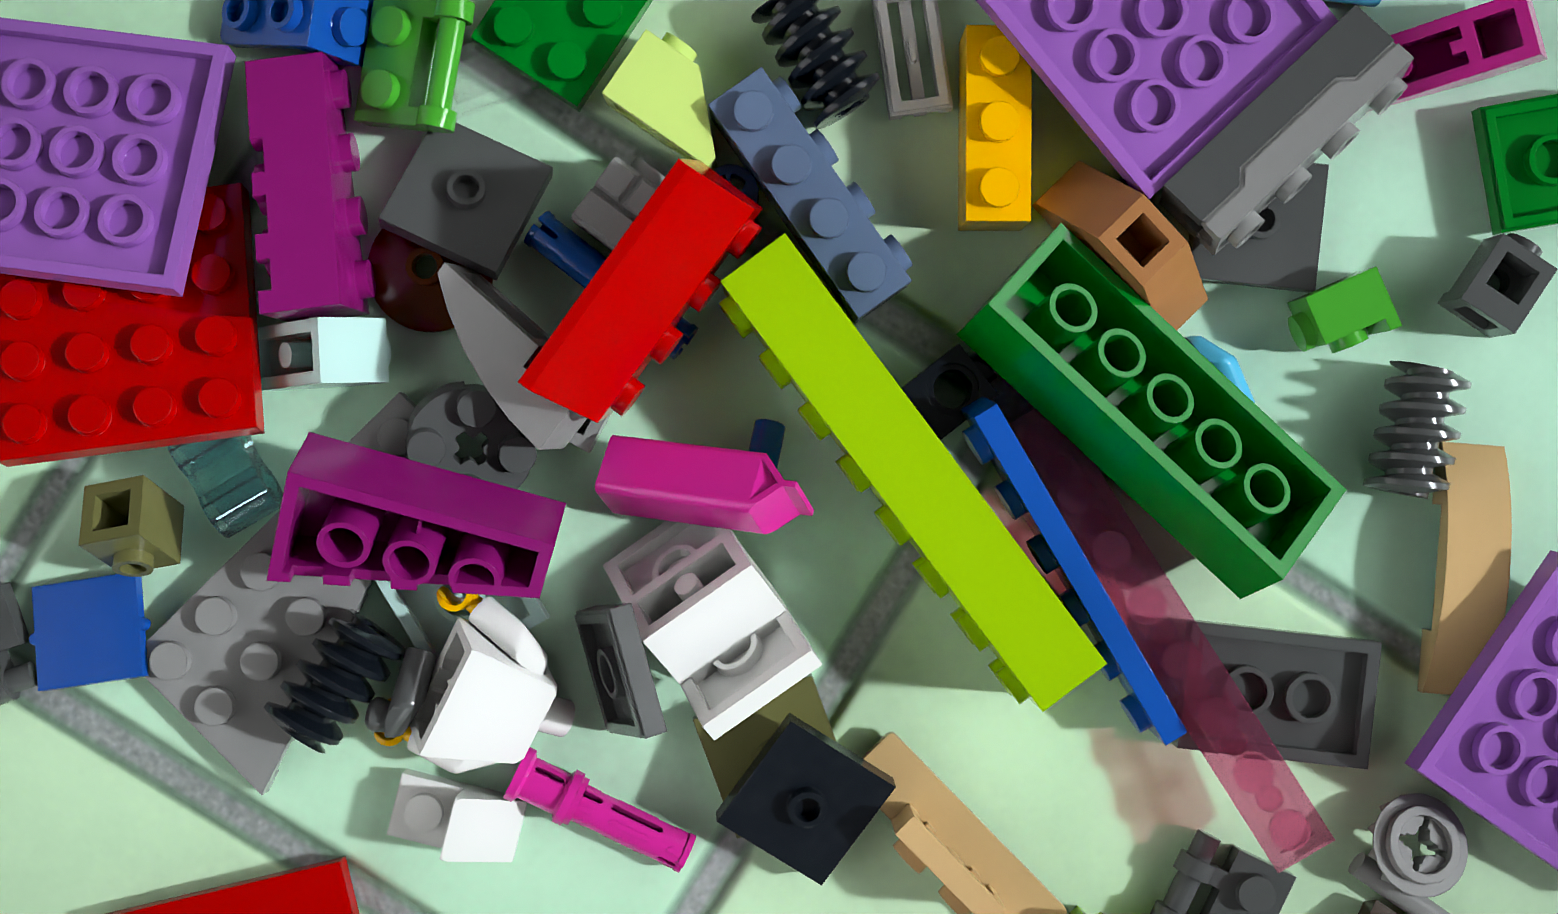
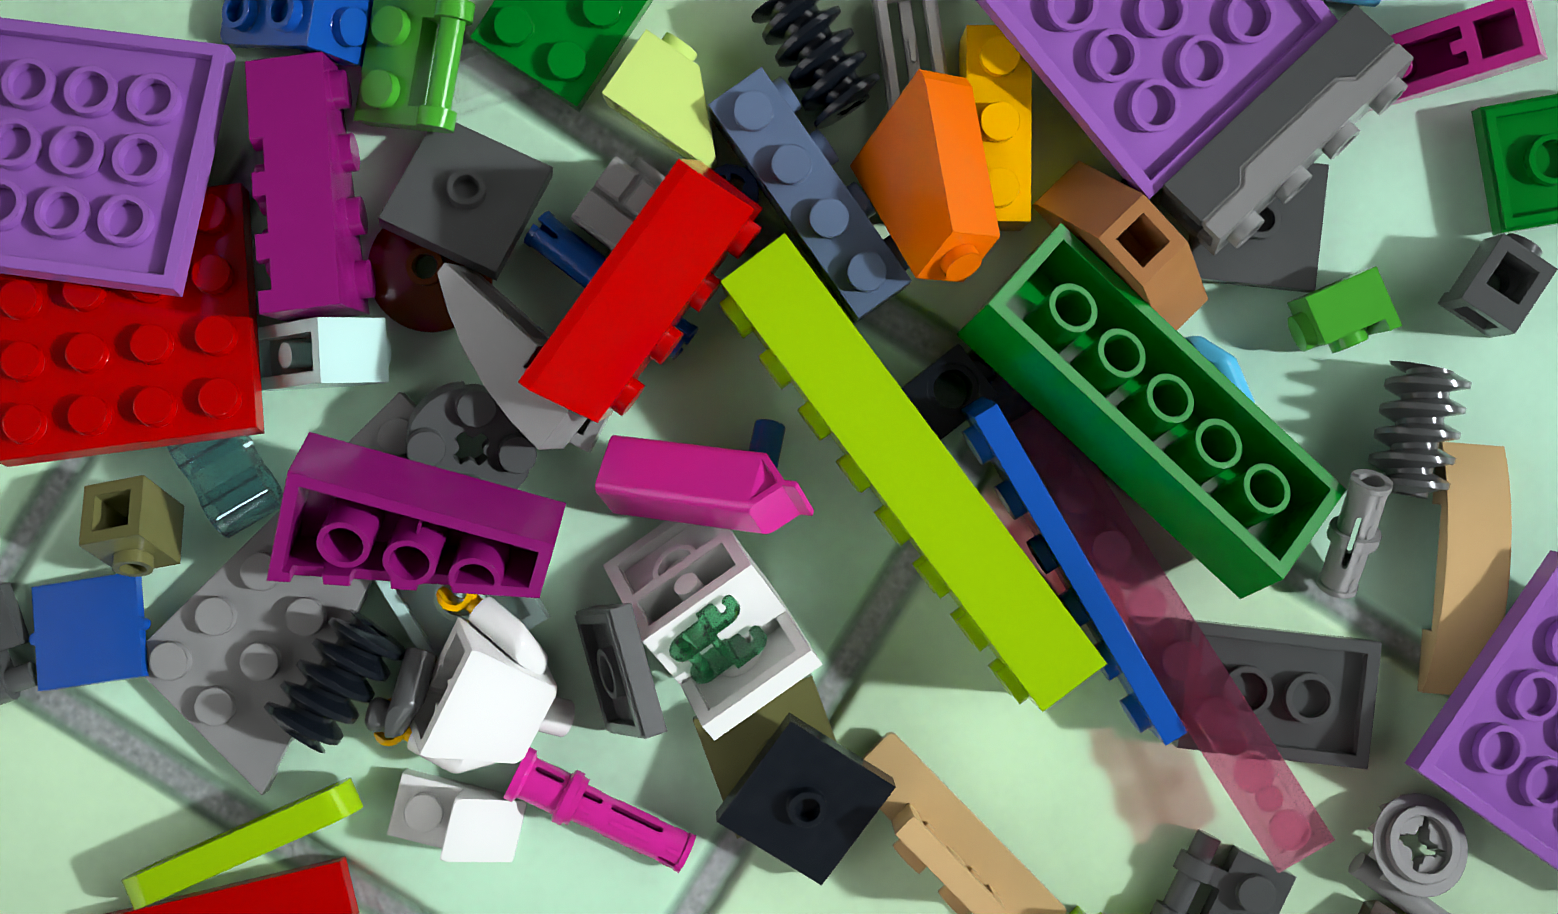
none -> lime beam [121,777,364,910]
none -> clear green piece [669,595,767,684]
none -> orange slope [850,69,1000,282]
none -> light grey pin [1316,469,1393,599]

